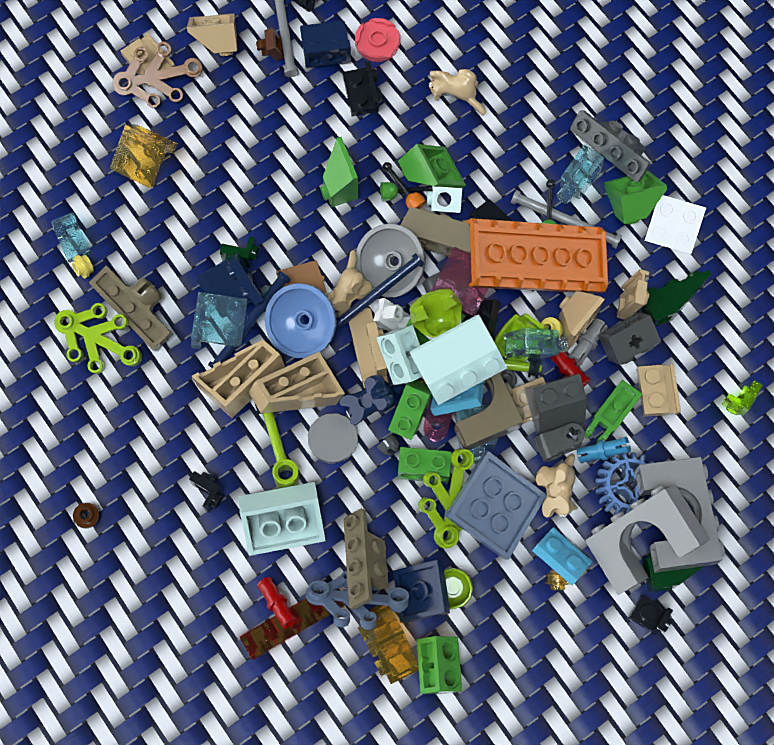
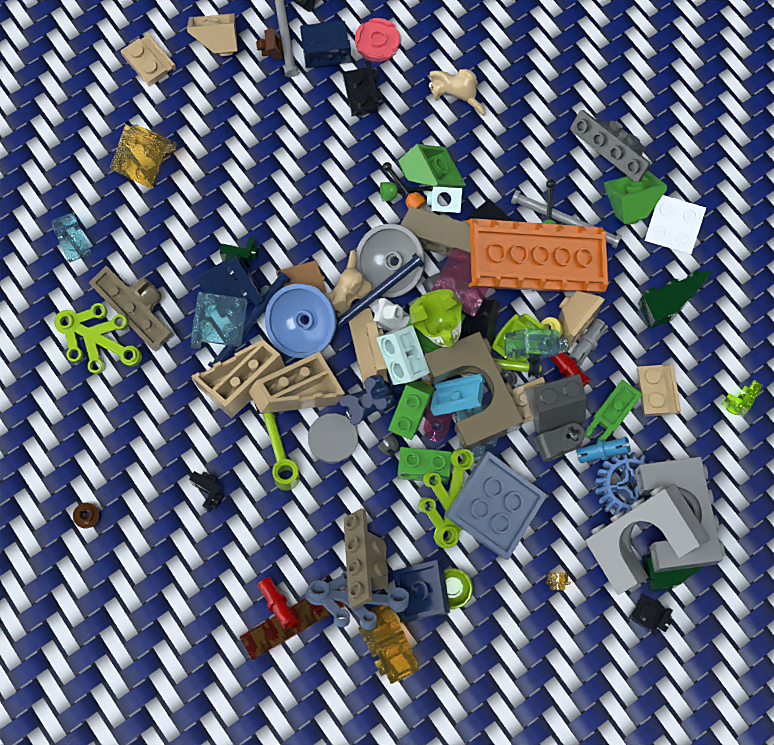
light yellow plate [72,255,94,278] -> none
plant [112,42,202,108] -> none
light aqua slope [238,482,326,556] -> none
bright green slope [320,137,358,207] -> none
light aqua slope [410,314,507,405] -> none
bright green brick [416,636,462,694] -> none
medium azure plate [532,527,593,586] -> none
tan animal [535,454,578,518] -> none
clear light blue torso [556,144,604,204] -> none
dark grey brick [598,312,661,365] -> none
tan plate [617,269,649,320] -> none

